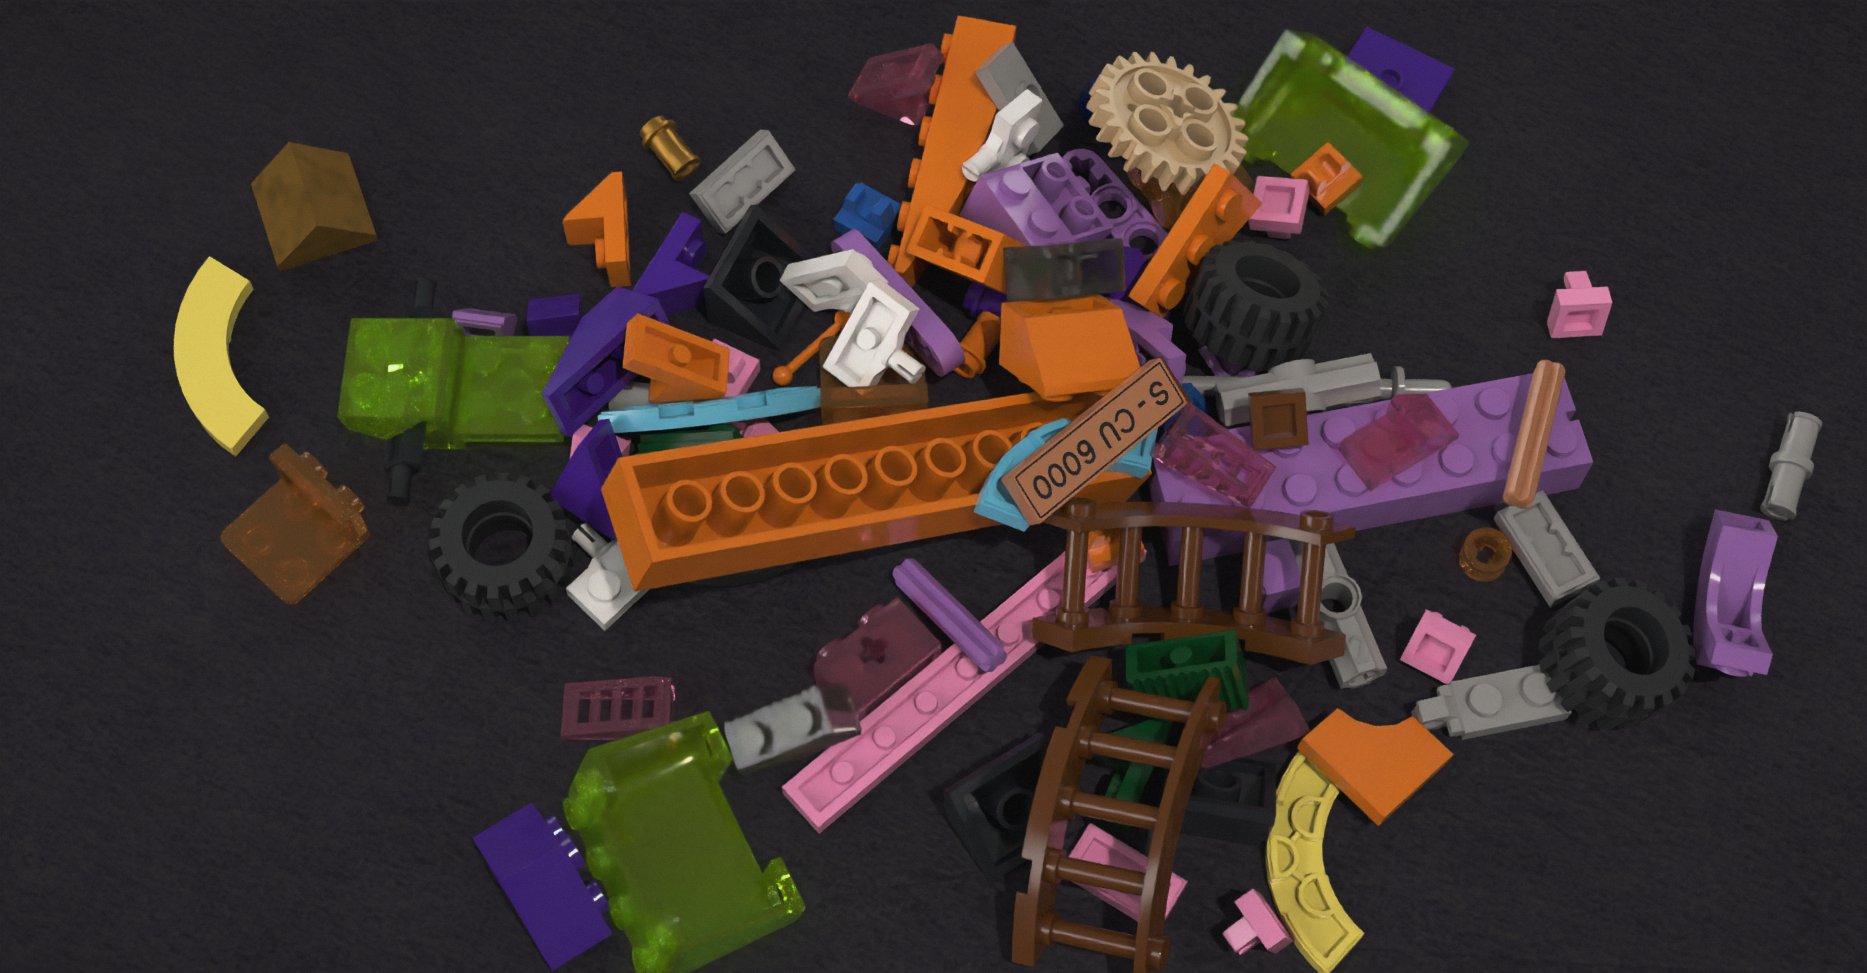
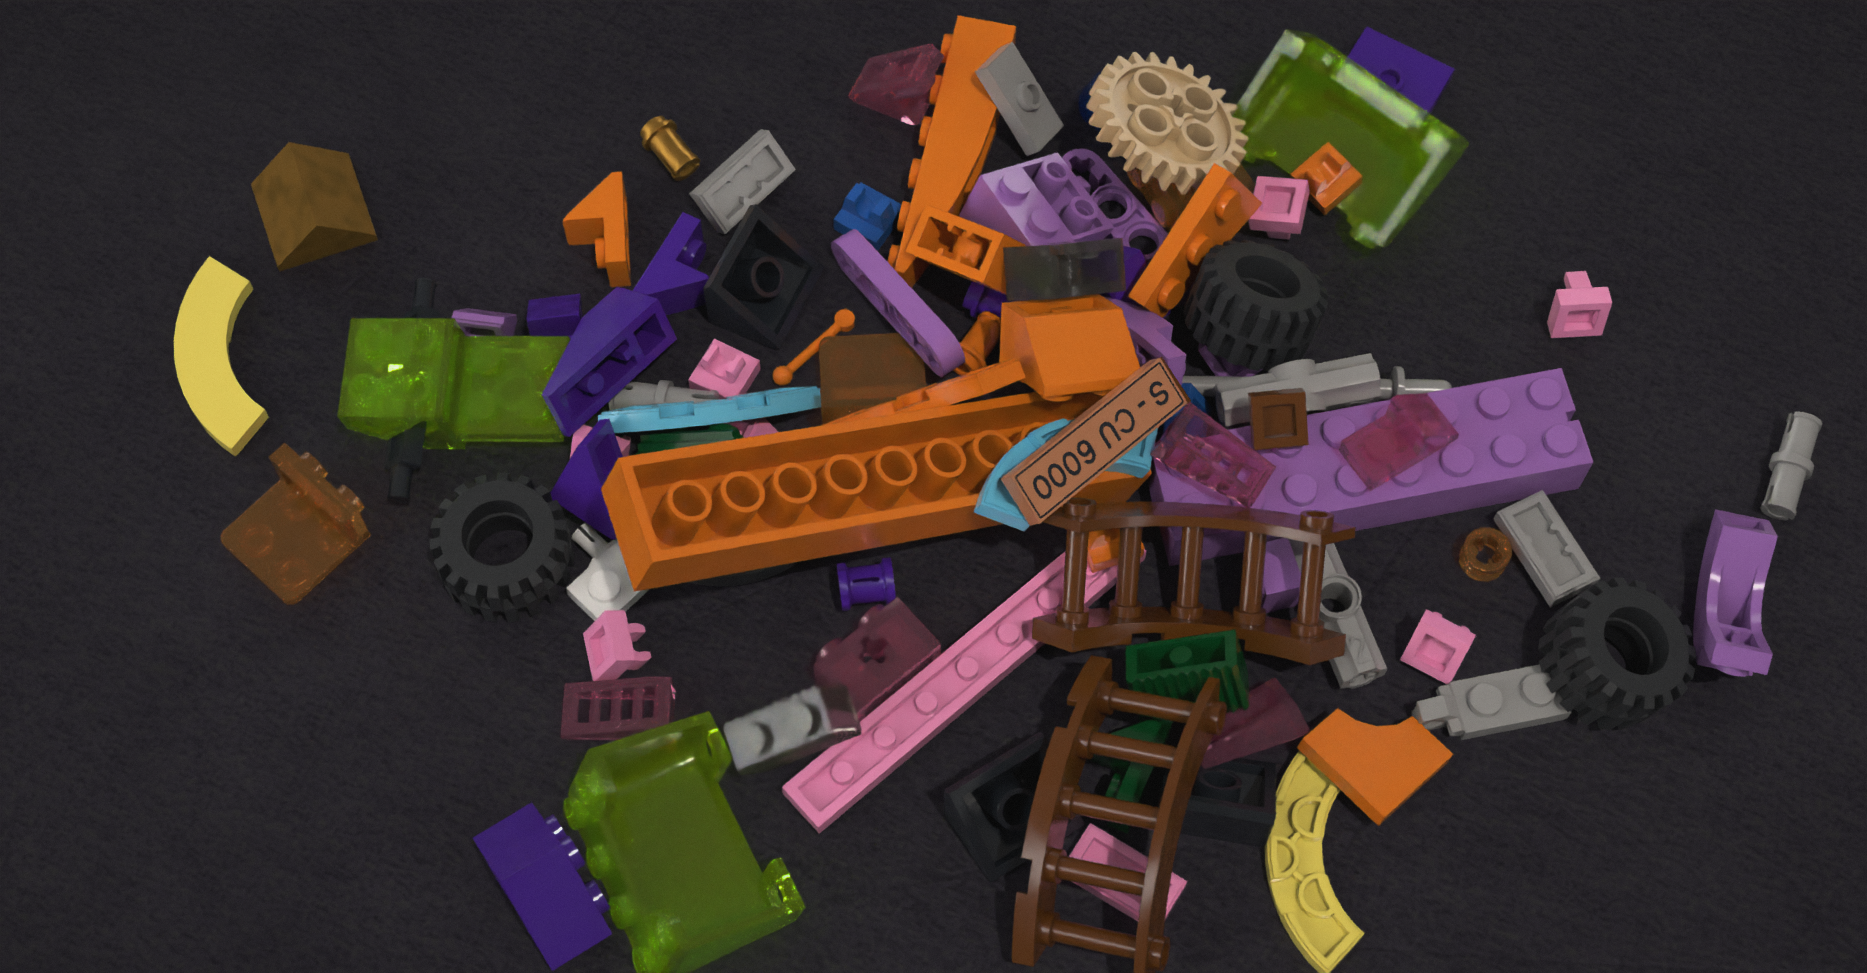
orange slope [622,313,730,403] -> none
white plate [780,249,888,314] -> none
white plate [823,279,926,397] -> none
medium lavender axle [892,558,1007,672] -> none
white plate [962,89,1043,181] -> none
bright pink tile [1222,889,1294,955] -> none
nougat axle [1503,360,1566,509] -> none
none -> bright pink tile [583,610,651,683]
none -> orange tile [821,358,1026,426]
none -> dark purple bush [836,557,896,611]

